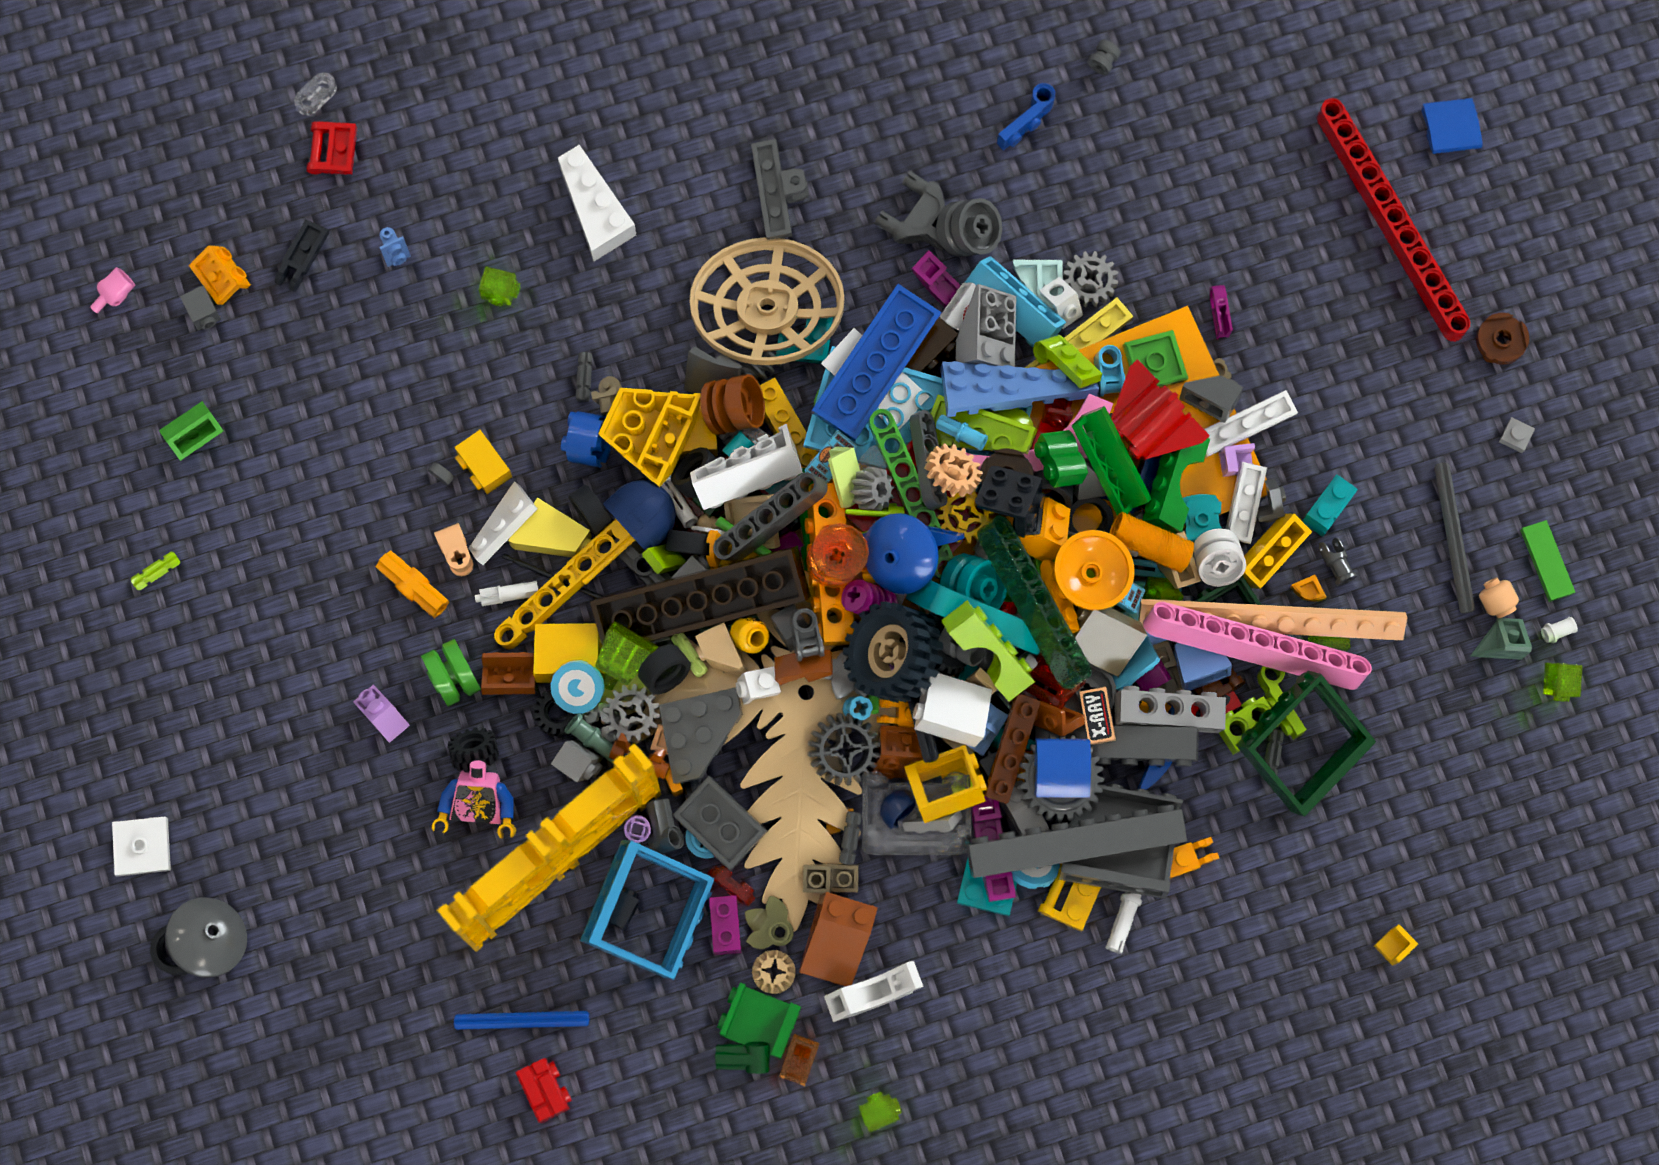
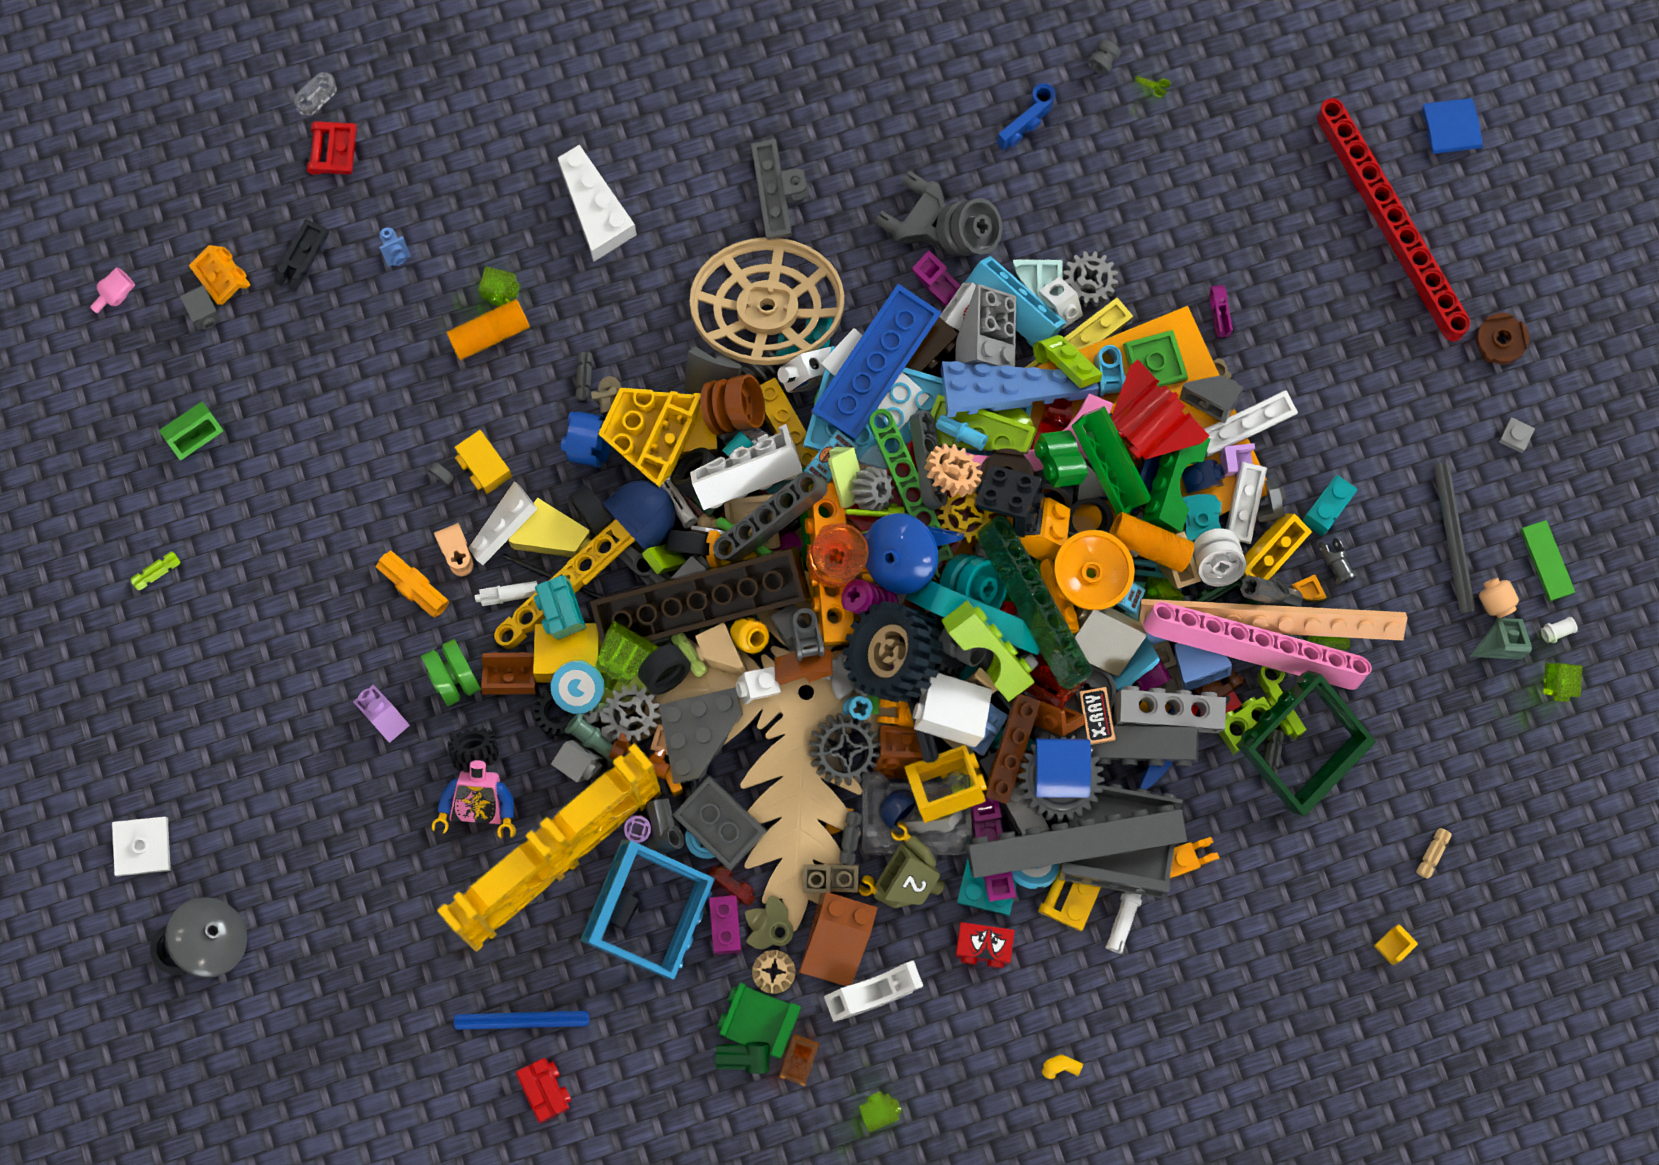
none -> light orange piece [446,299,530,361]
none -> teal brick [534,575,586,640]
none -> white torso [778,347,831,393]
none -> olive torso [858,822,944,908]
none -> red brick [955,922,1015,969]
none -> yellow arm [1042,1055,1083,1079]
none -> clear neon green hand [1135,75,1171,97]
none -> dark blue bracket [1182,459,1225,494]
none -> dark grey piece [1240,575,1304,607]
none -> tan axle [1417,828,1451,879]

